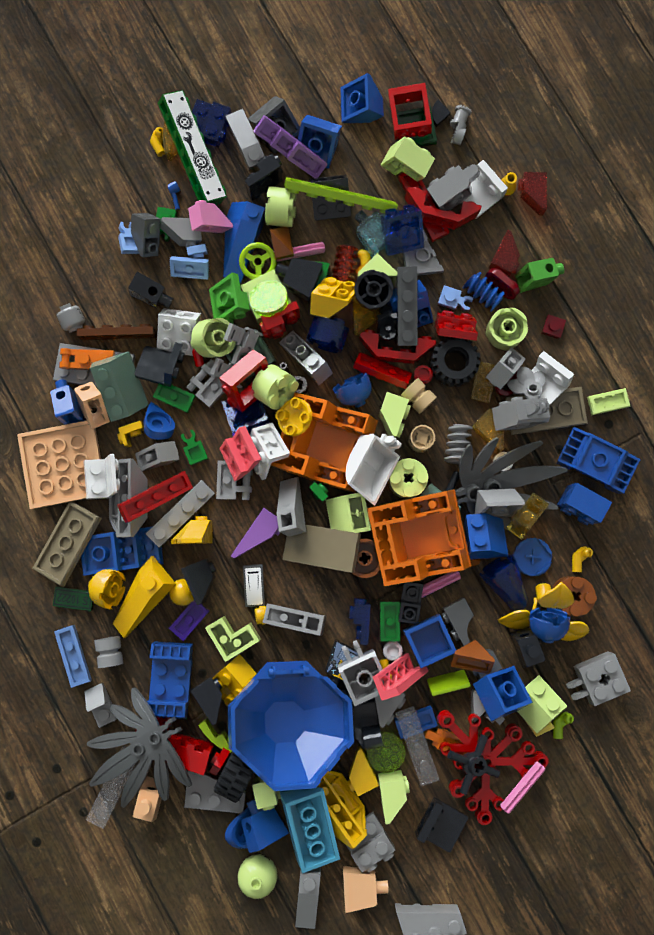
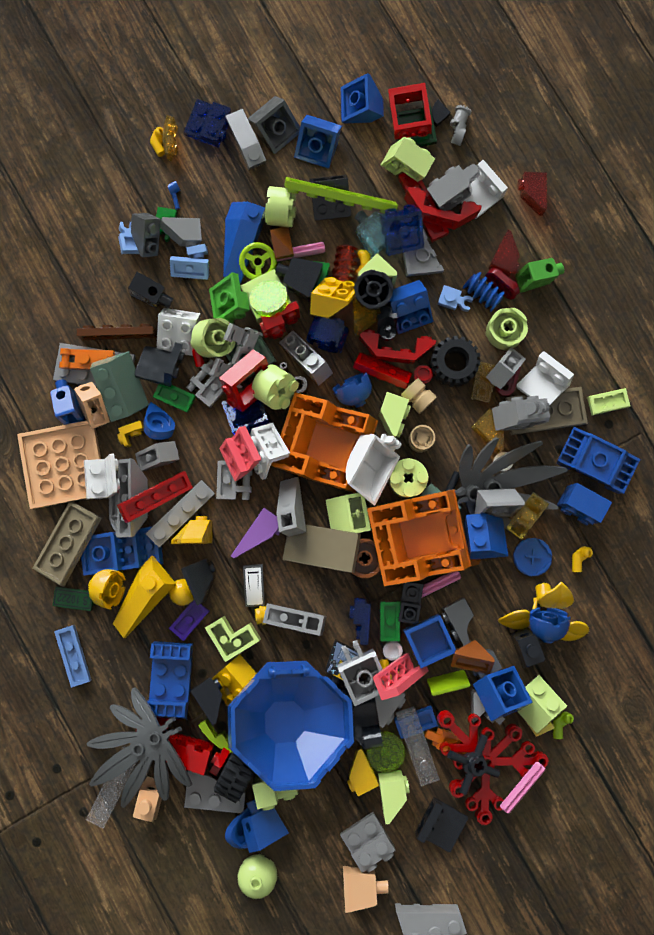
light grey head [56,303,85,333] -> none
light grey slope [84,683,117,728] -> none
light grey wheel [94,636,124,668] -> none
brick [158,90,227,205] -> none
green plate [181,430,209,466] -> none
bright pink slope [188,200,233,233] -> none
black plate [244,154,283,201] -> none
medium lavender slope [253,115,327,178] -> none
yellow dish [275,397,312,436] -> none
medium azure slope [279,787,340,874] -> none
light grey slope [295,867,321,929] -> none
green plate [309,482,328,503] -> none
yellow wedge [317,771,367,849] -> none
dark grey arch [396,266,418,346] -> none
red plate [434,310,478,341] -> none
light grey piece [444,424,473,465] -> none
clear blue cone [480,555,529,610] -> none
yellow cone [501,172,517,195] -> none
light grey plate [507,366,545,398] -> none
dark red plate [541,314,566,339] -> none
dark orange brick [552,576,597,616] -> none
light grey hinge [566,651,631,706] -> none

